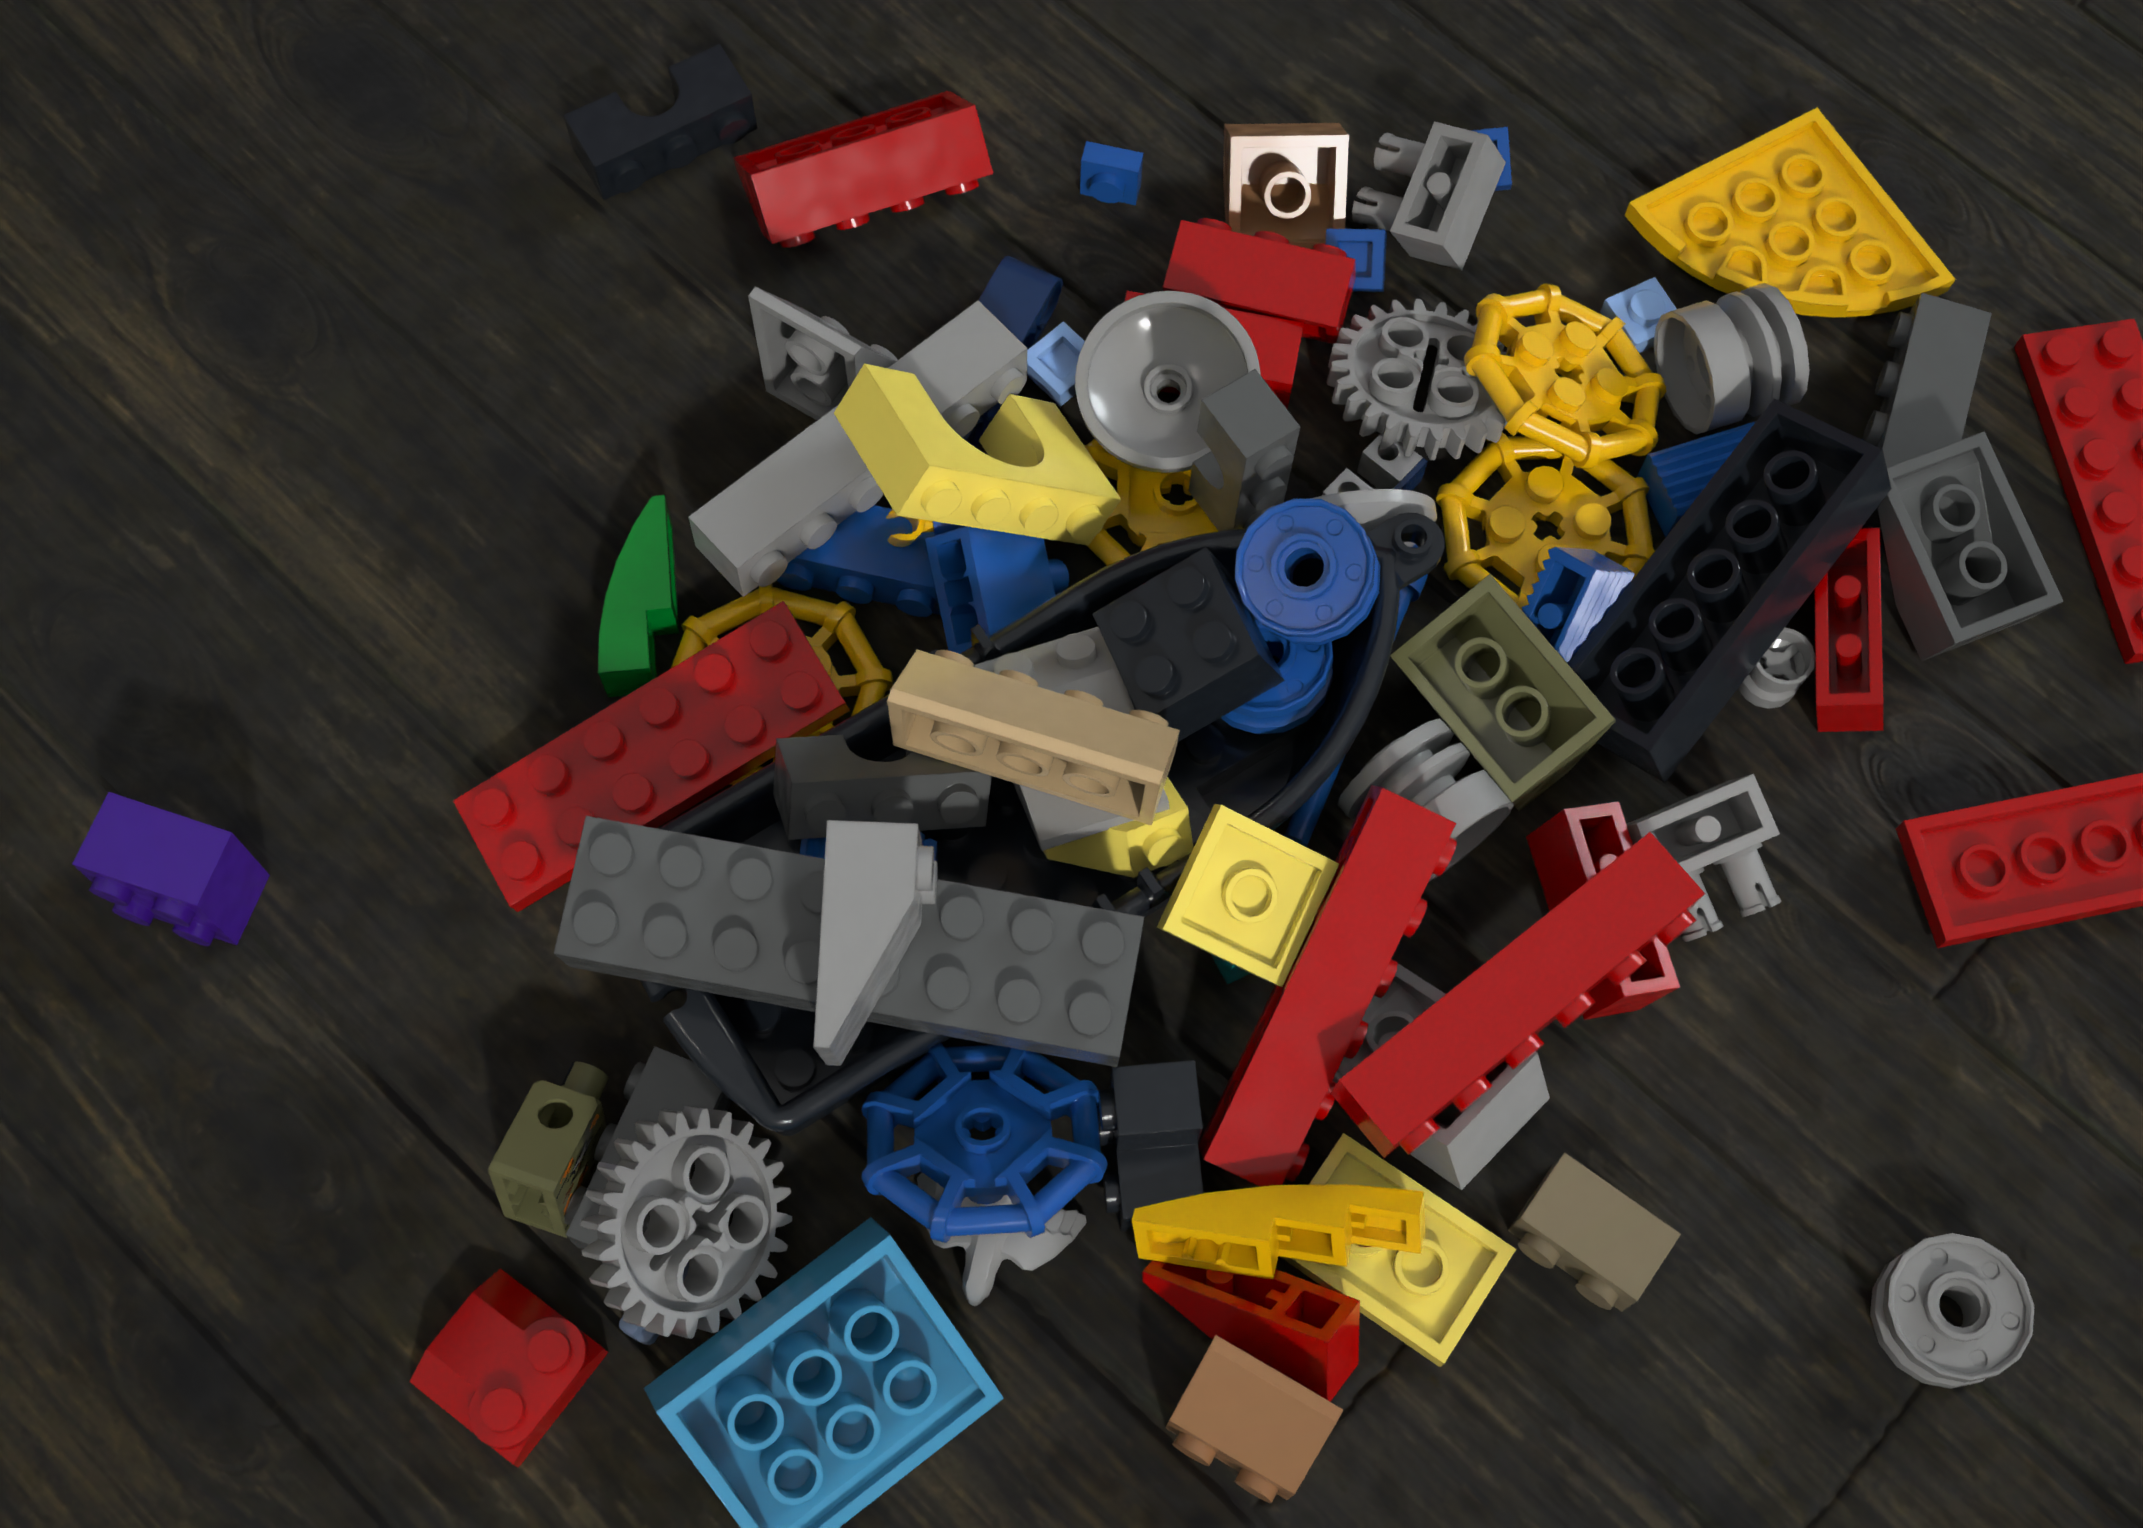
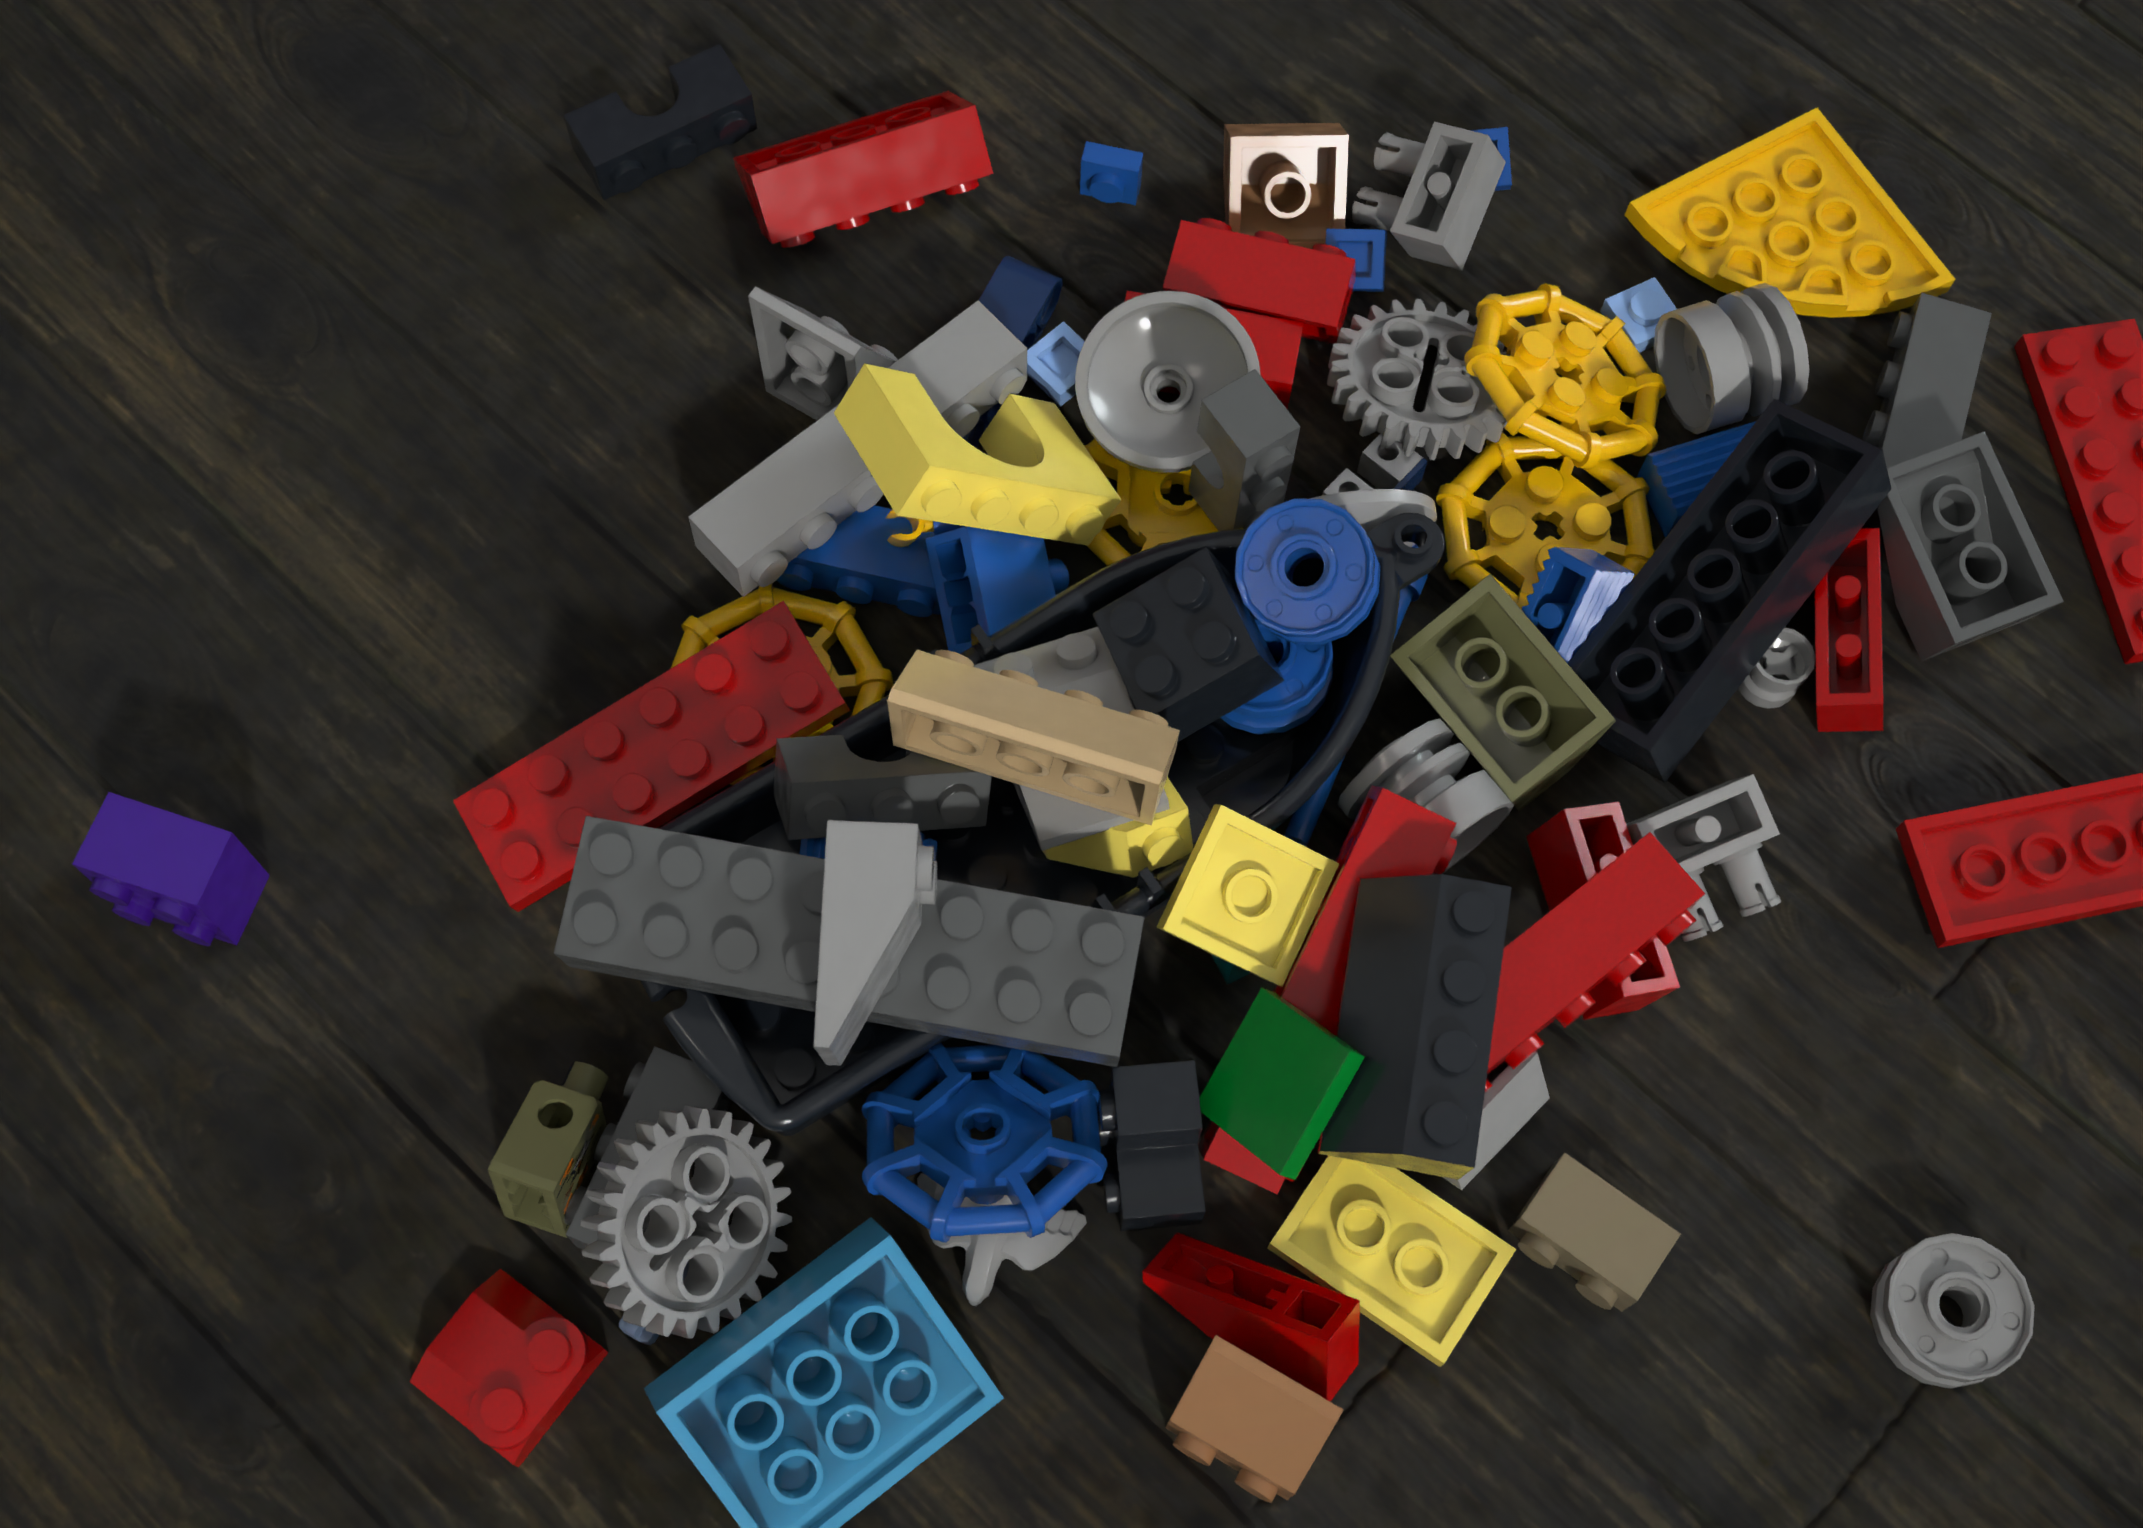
green slope [598,495,679,697] -> none
yellow slope [1132,1184,1425,1280] -> none
none -> green tile [1199,988,1365,1180]
none -> black slope [1318,874,1512,1180]

